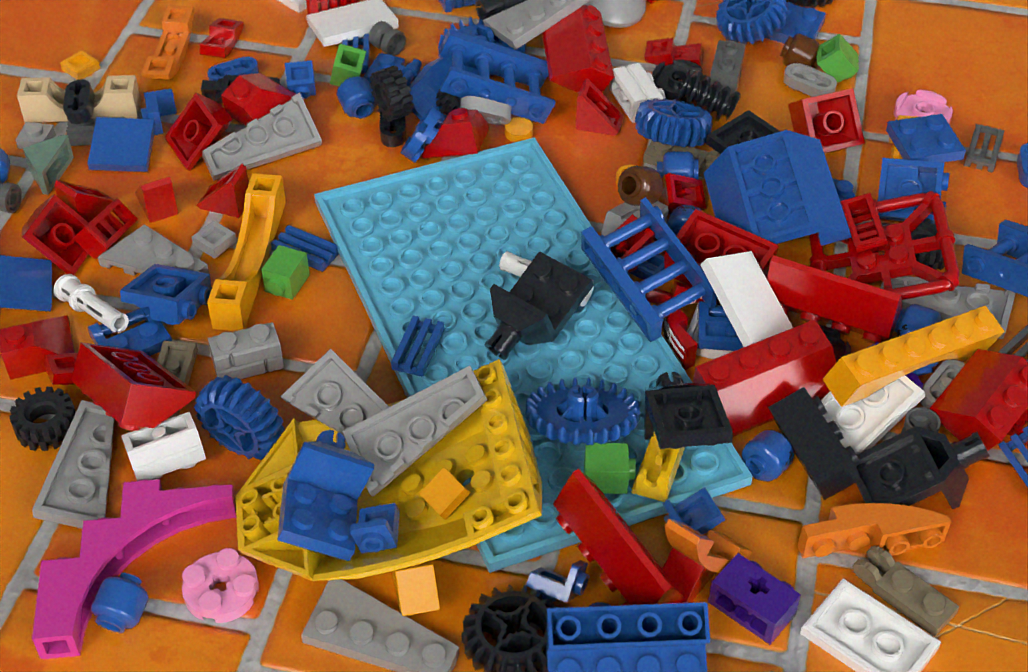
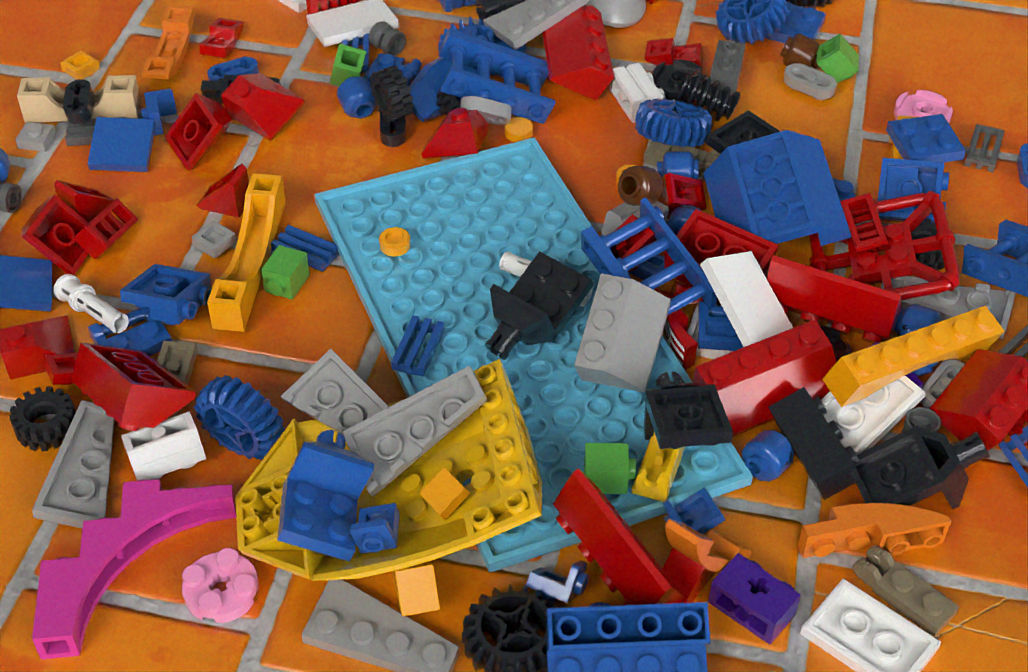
sand green slope [23,135,74,195] -> none
blue head [91,573,149,633] -> none
light grey wing [98,224,209,276] -> none
red slope [135,177,178,223] -> none
light grey wing [202,92,322,181] -> none
light grey brick [208,322,284,379] -> none
blue bracket [285,60,316,99] -> none
blue plate [400,106,446,163] -> none
blue gear [525,377,640,445] -> none
red slope [576,78,624,136] -> none
red slope [788,88,865,153] -> none
none -> light orange tile [379,227,411,256]
none -> light grey slope [574,274,671,393]

